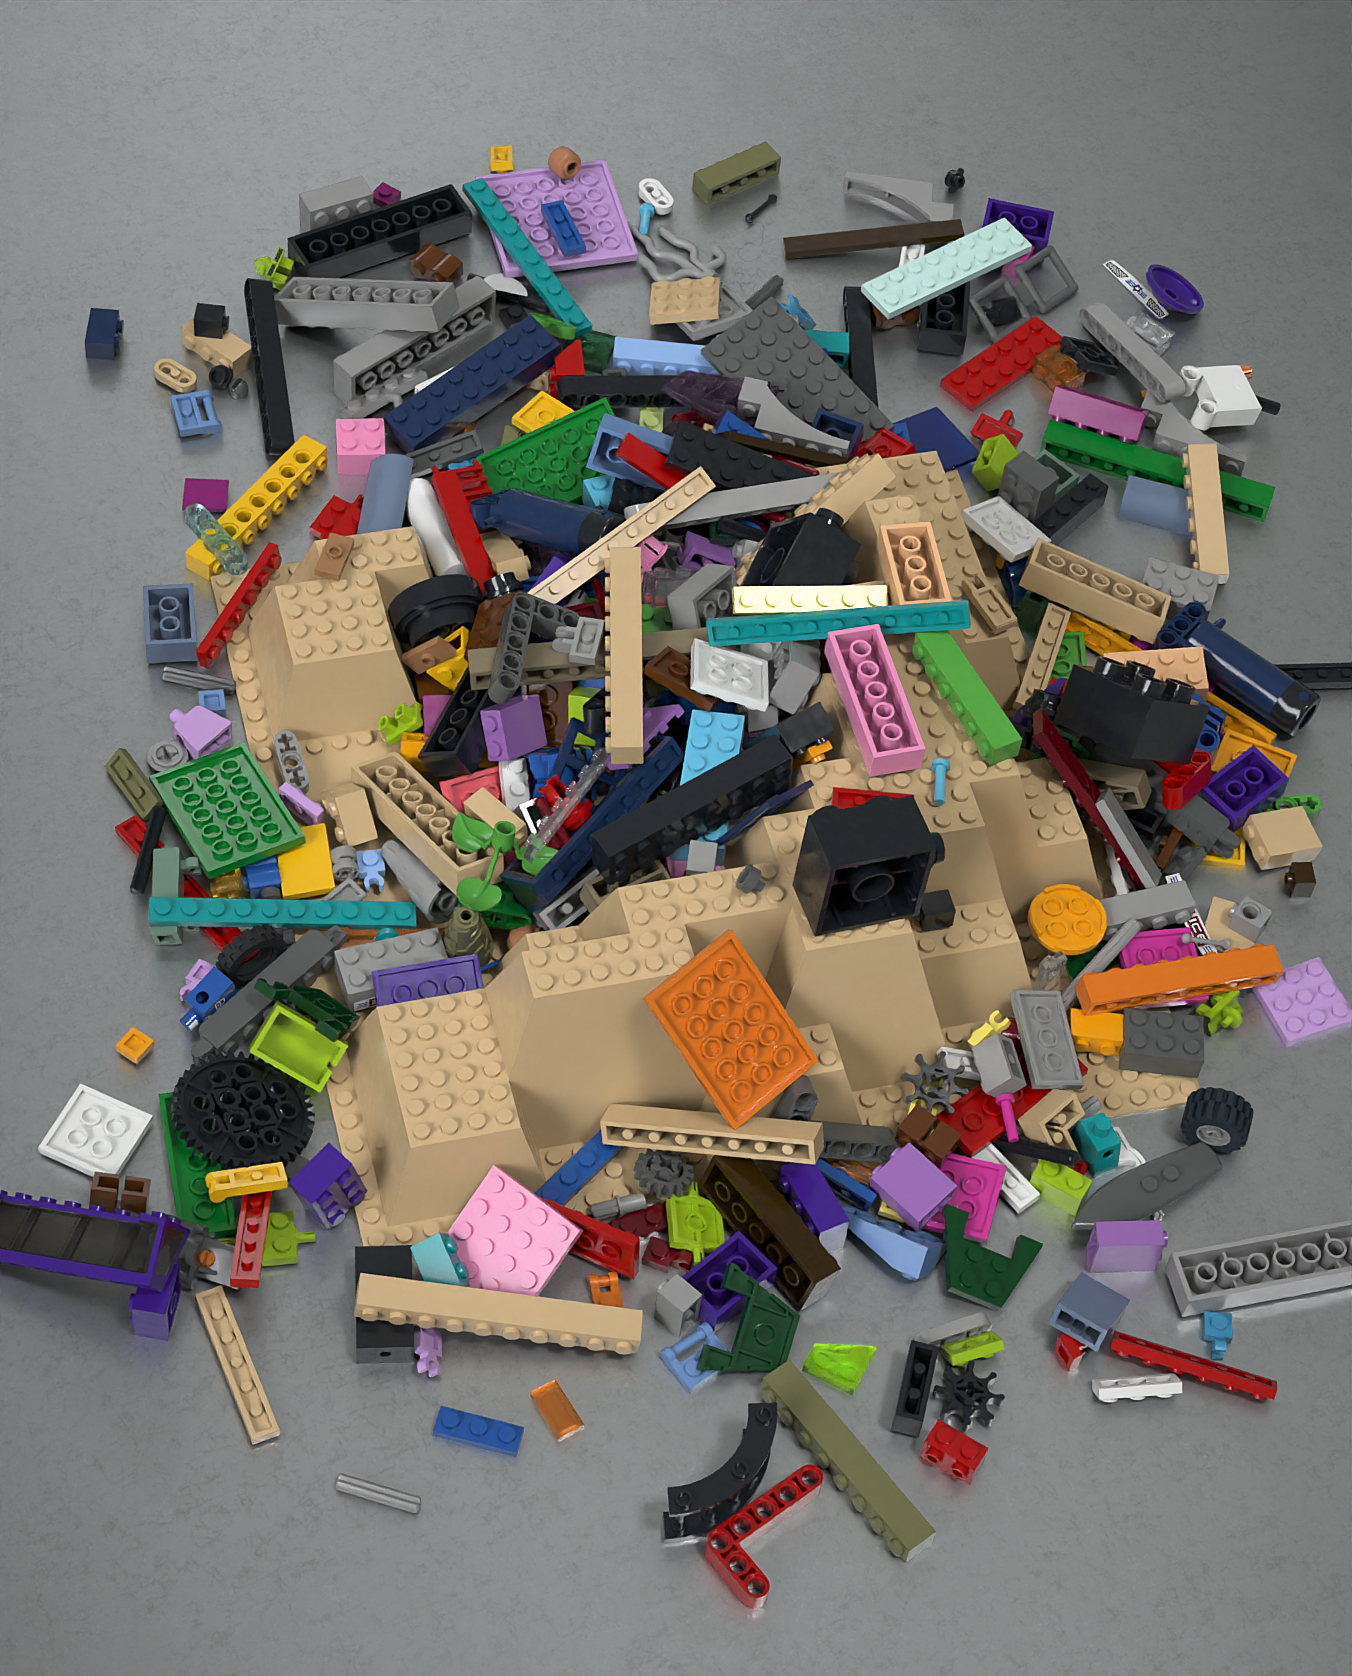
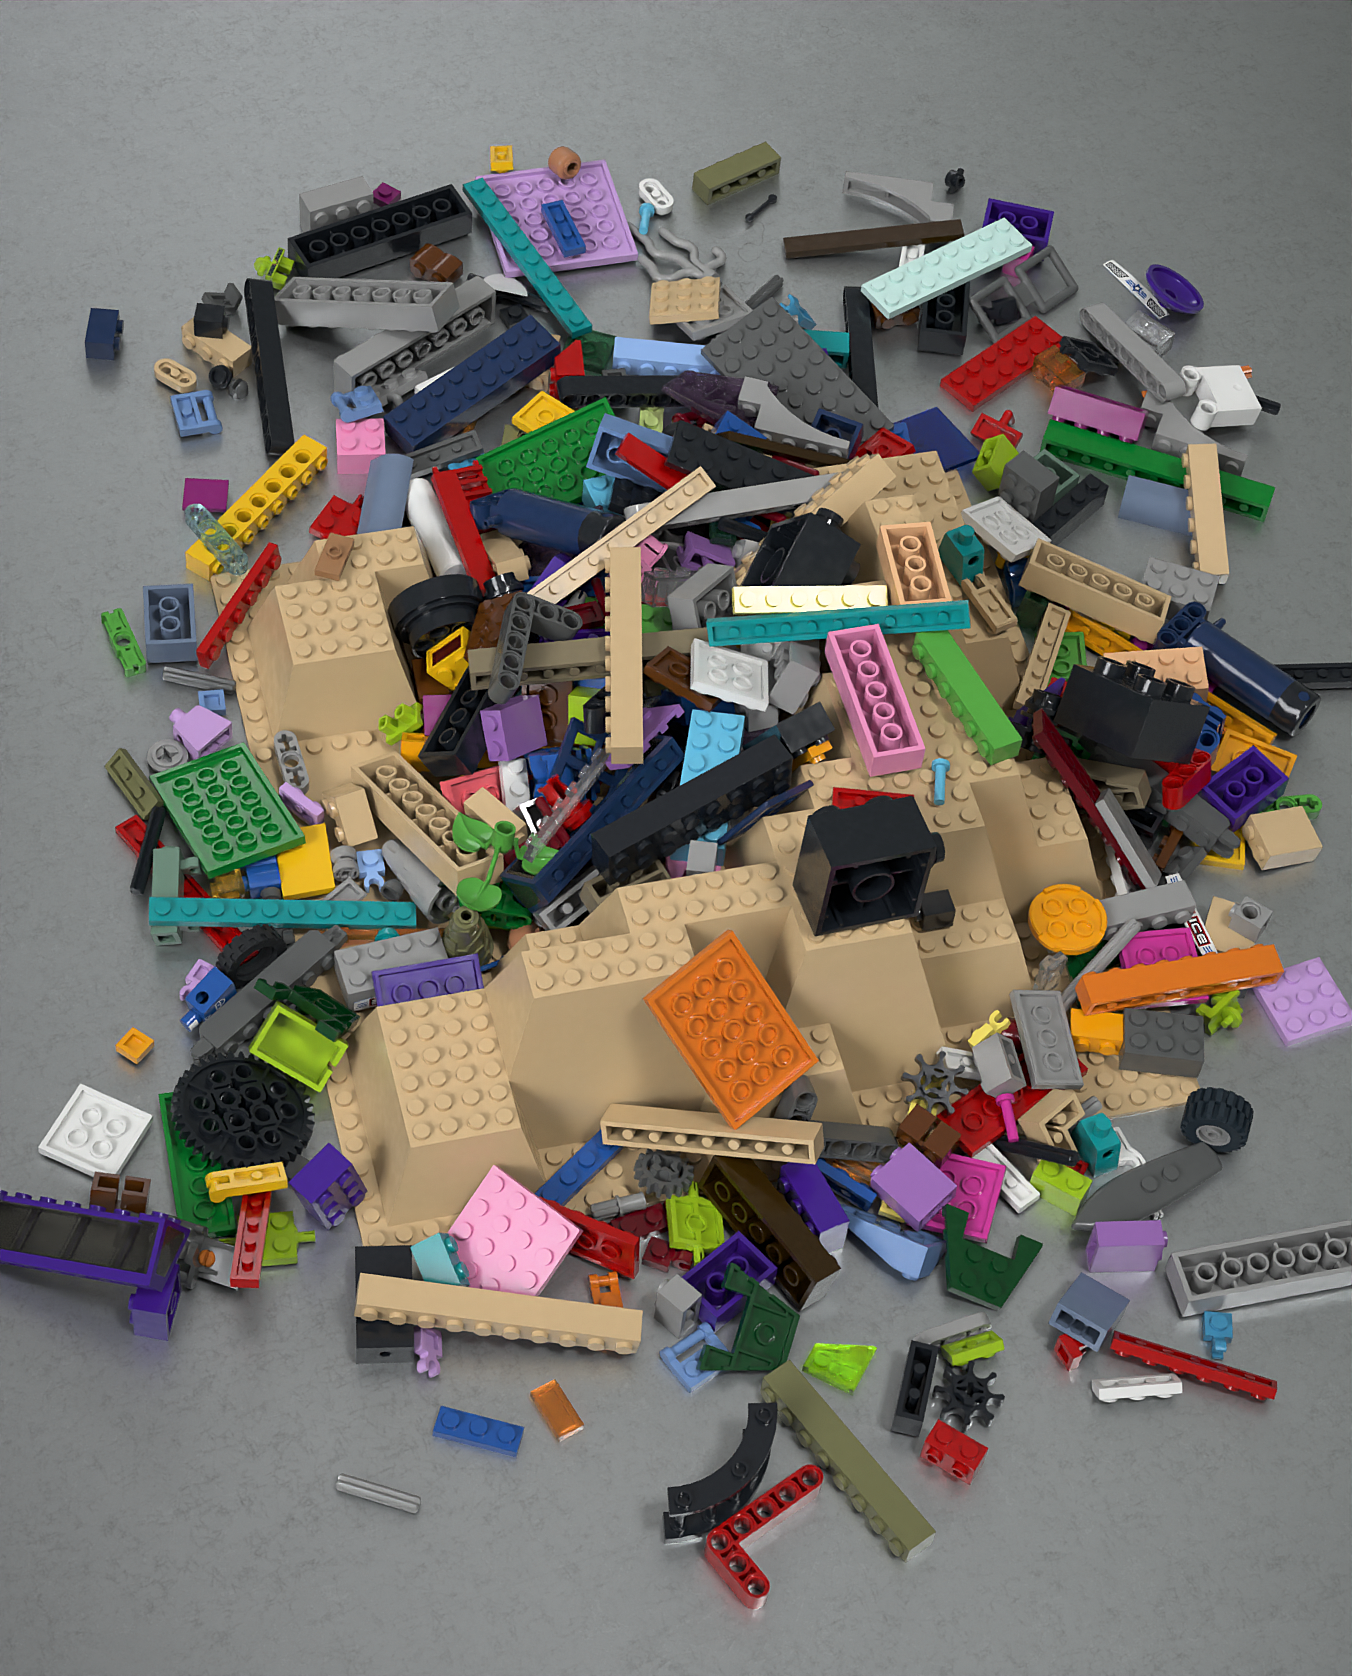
tan plate [195,1285,280,1445] -> none
medium nougat plate [401,636,456,674] -> none
bright green beam [529,313,577,340] -> none
light grey hinge [552,617,605,665] -> none
dark grey tile [736,864,765,894] -> none
light grey hinge [1181,933,1231,950] -> none
dark brown plate [1284,862,1316,898] -> none
none -> bright green piece [101,608,146,677]
none -> dark grey bracket [201,283,243,315]
none -> medium blue plate [330,386,384,423]
none -> dark grey hinge [380,879,404,902]
none -> teal torso [938,525,985,586]

